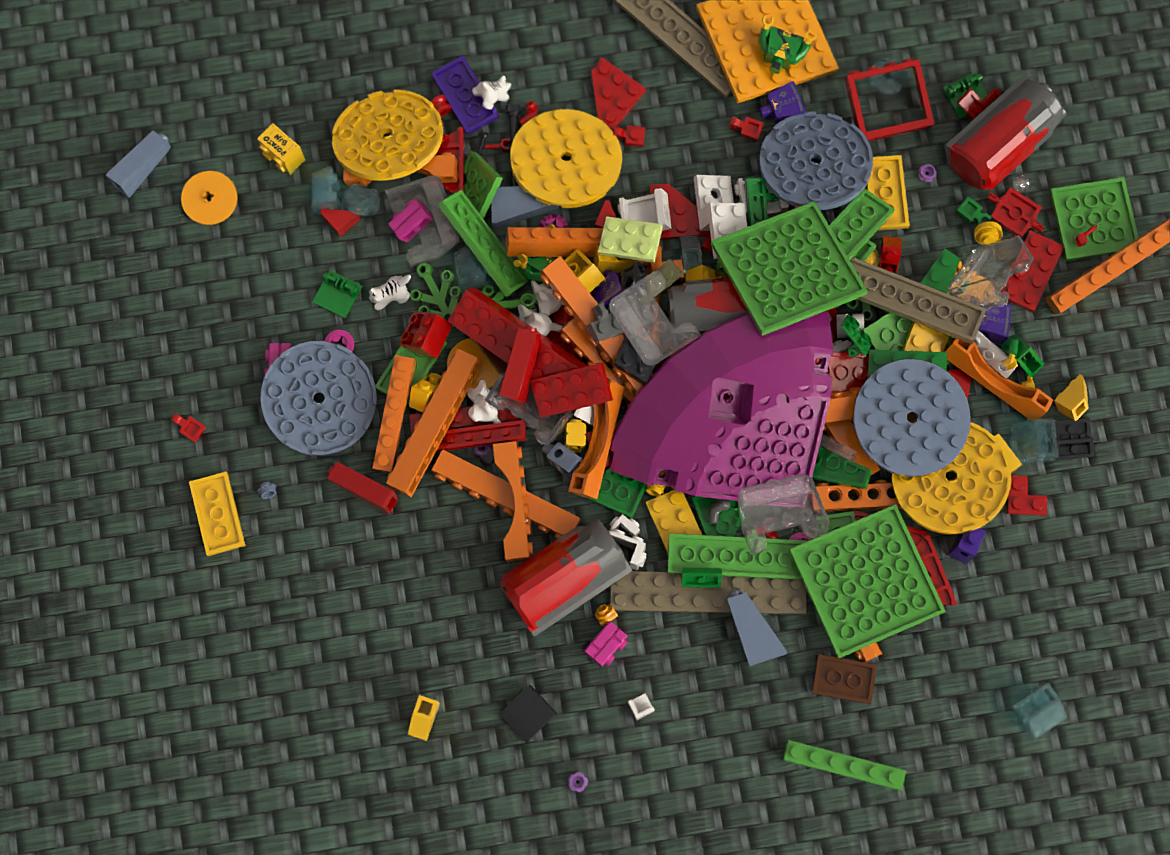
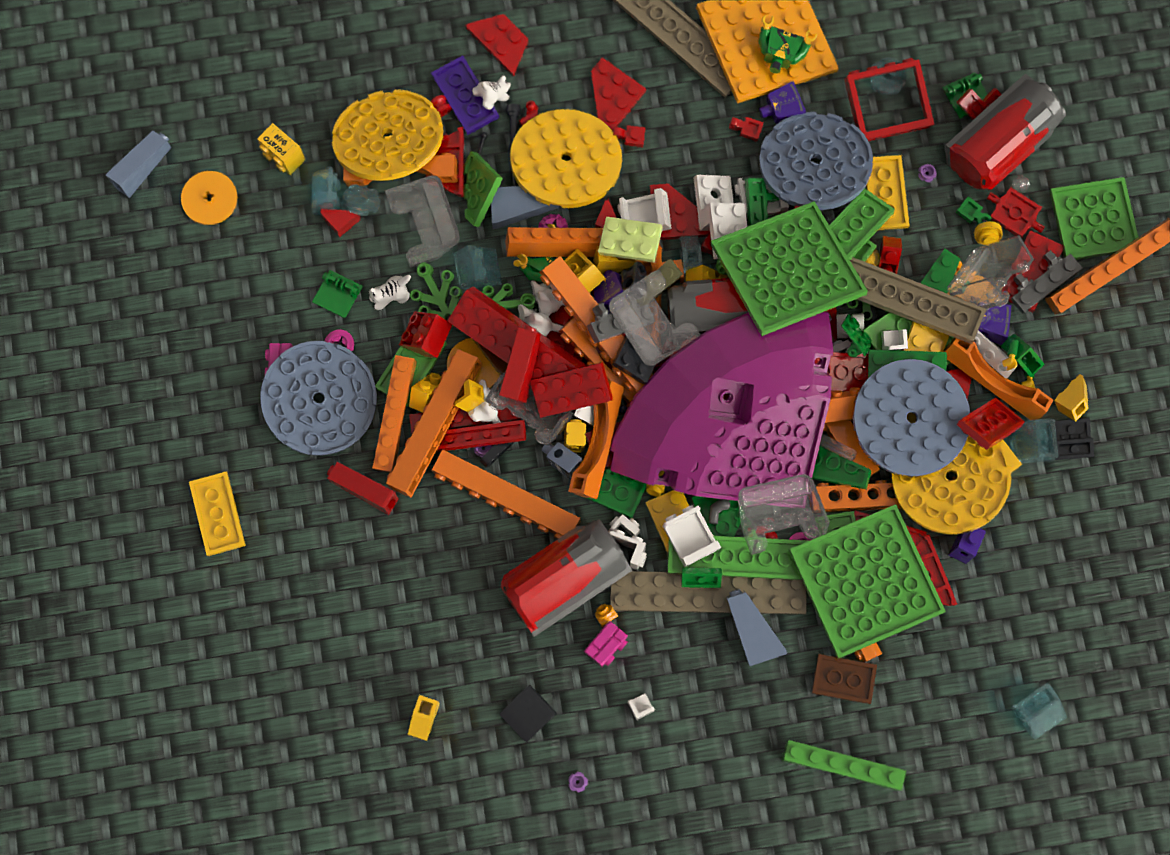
red plate [171,413,207,443] -> none
sand blue plate [257,482,276,499] -> none
dark pink brick [389,199,434,242] -> none
bright green plate [438,190,529,297] -> none
red hand [485,138,511,153] -> none
orange arch [493,441,533,562] -> none
red plate [1007,475,1047,516] -> none
red hand [1075,225,1097,247] -> none
none -> yellow panel [455,379,484,412]
none -> red wing [465,14,529,76]
none -> white panel [663,505,721,567]
none -> white panel [881,329,908,350]
none -> red plate [957,397,1025,450]
none -> dark grey hinge [1011,250,1082,314]

